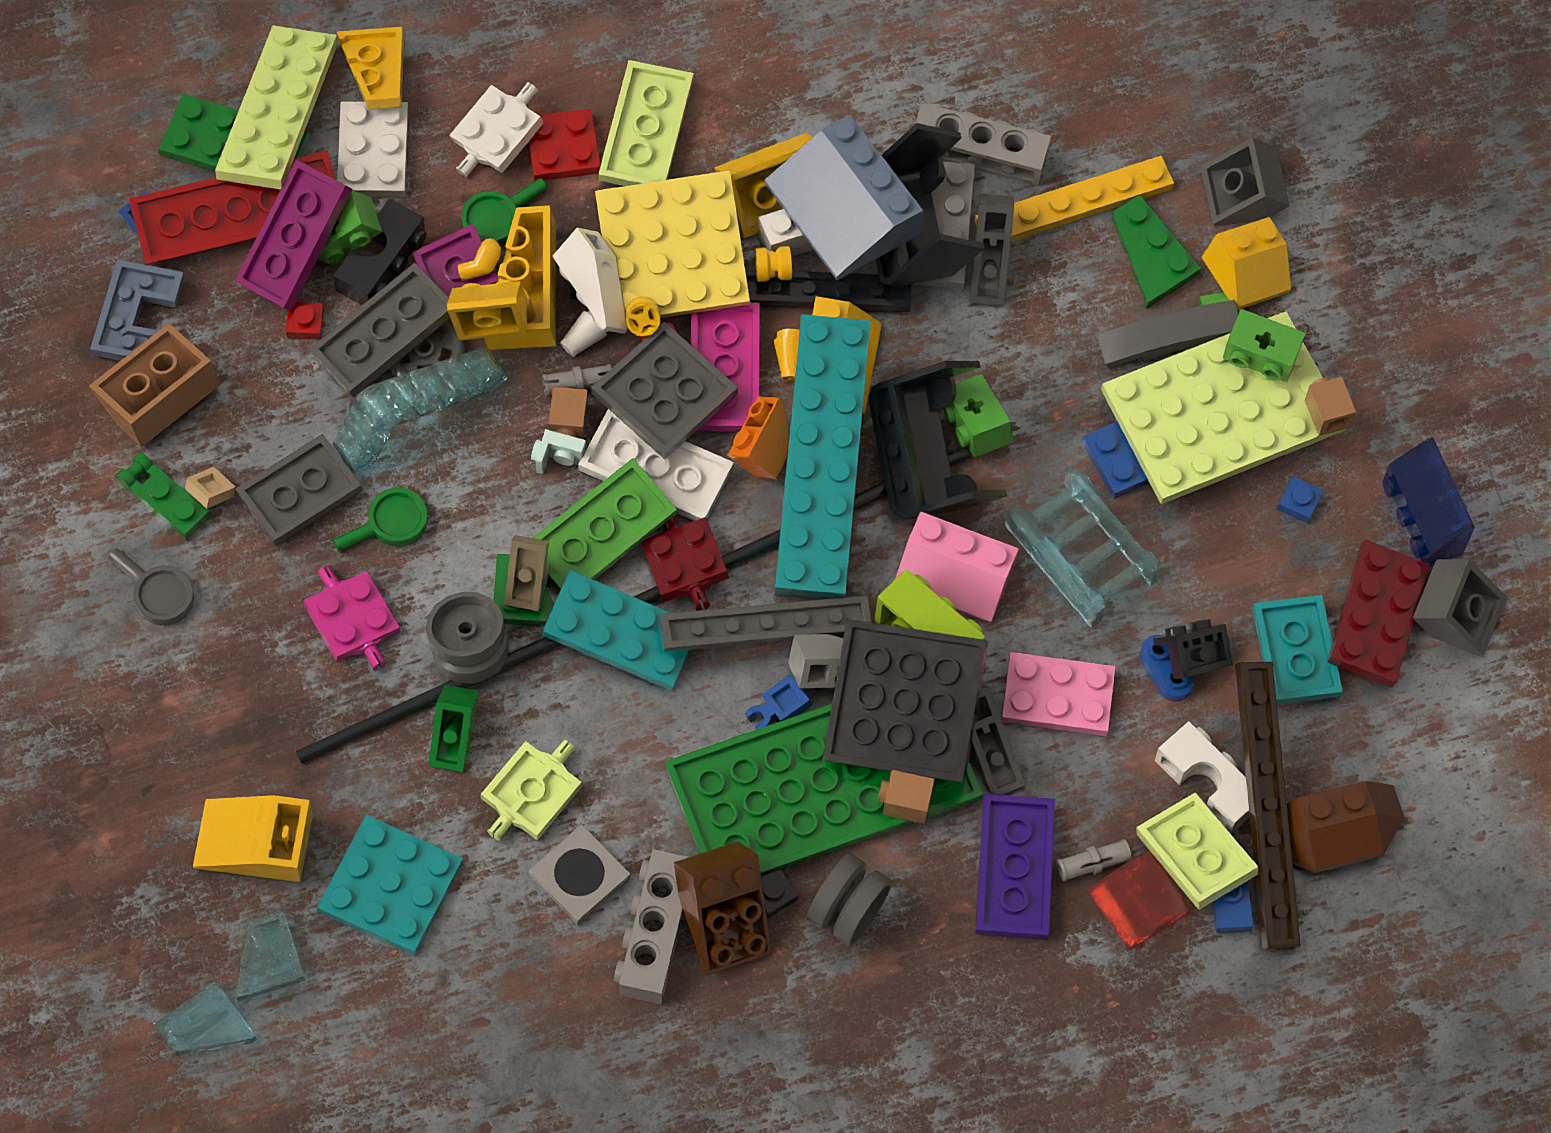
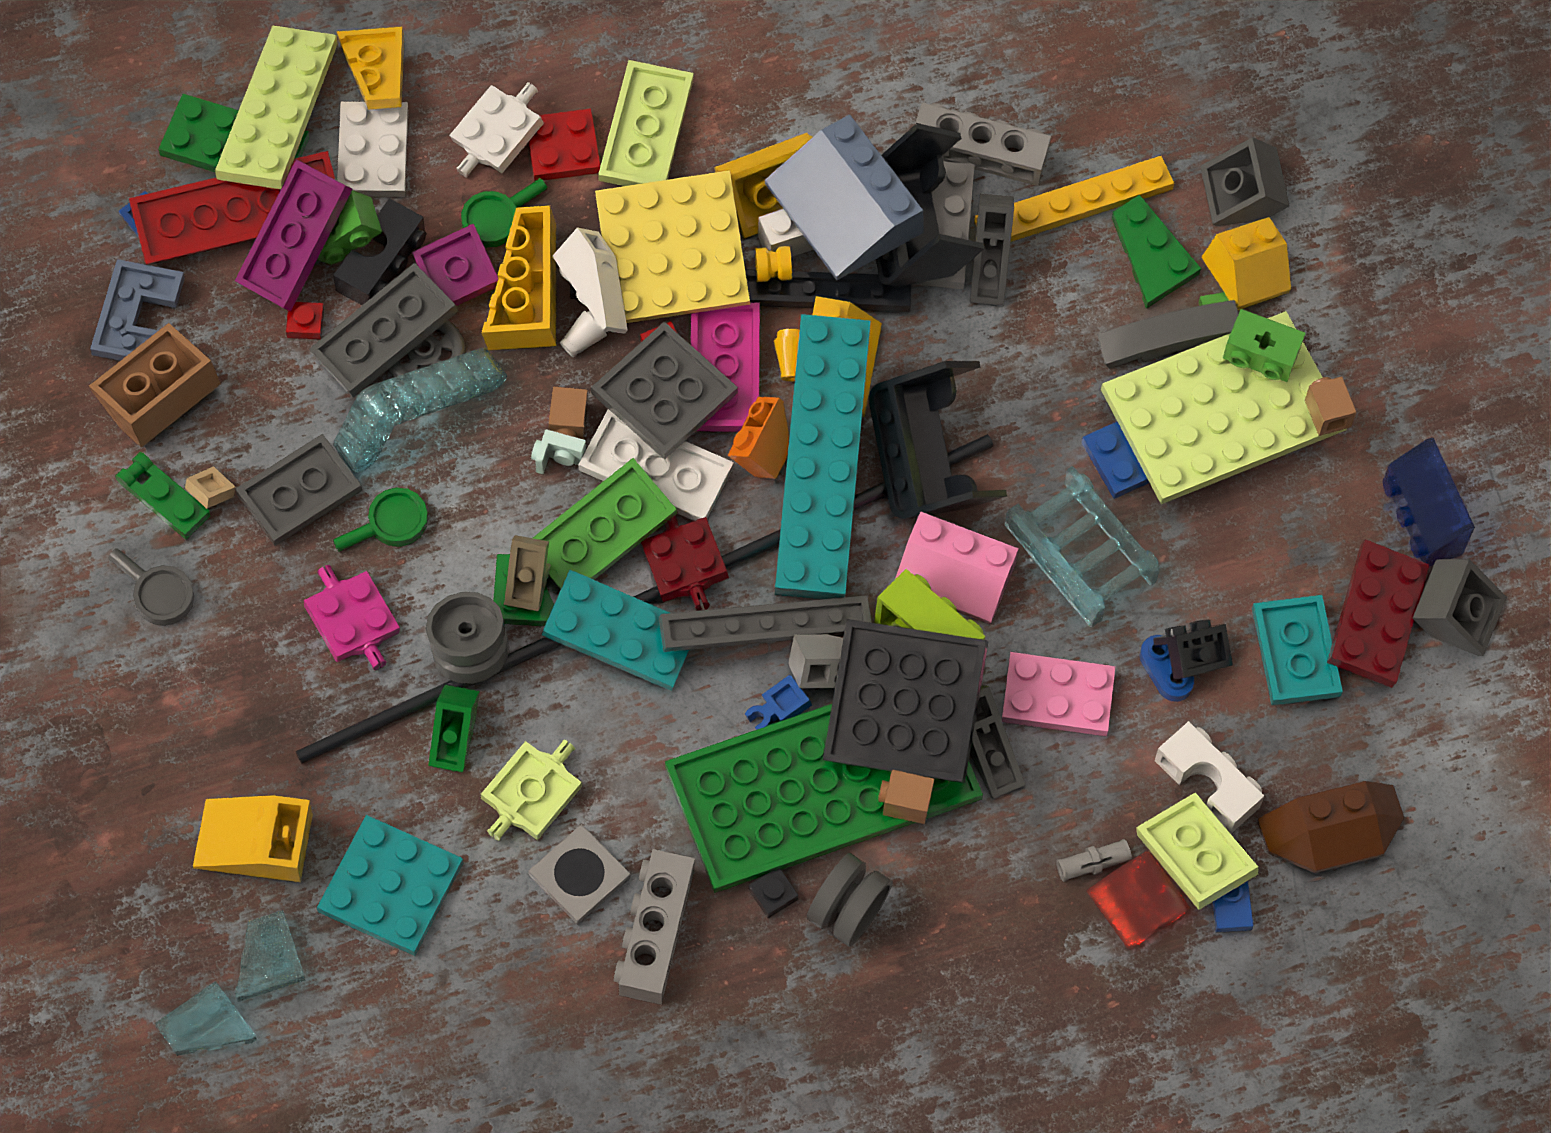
yellow slope [447,280,528,340] -> none
yellow arm [457,238,501,281] -> none
light grey pin [542,364,612,396] -> none
yellow wheel [626,296,660,337] -> none
reddish brown slope [674,841,772,975] -> none
bright green brick [942,374,1012,458] -> none
dark purple plate [975,794,1055,940] -> none
dark brown tile [1235,661,1301,949] -> none
blue plate [1277,476,1324,524] -> none

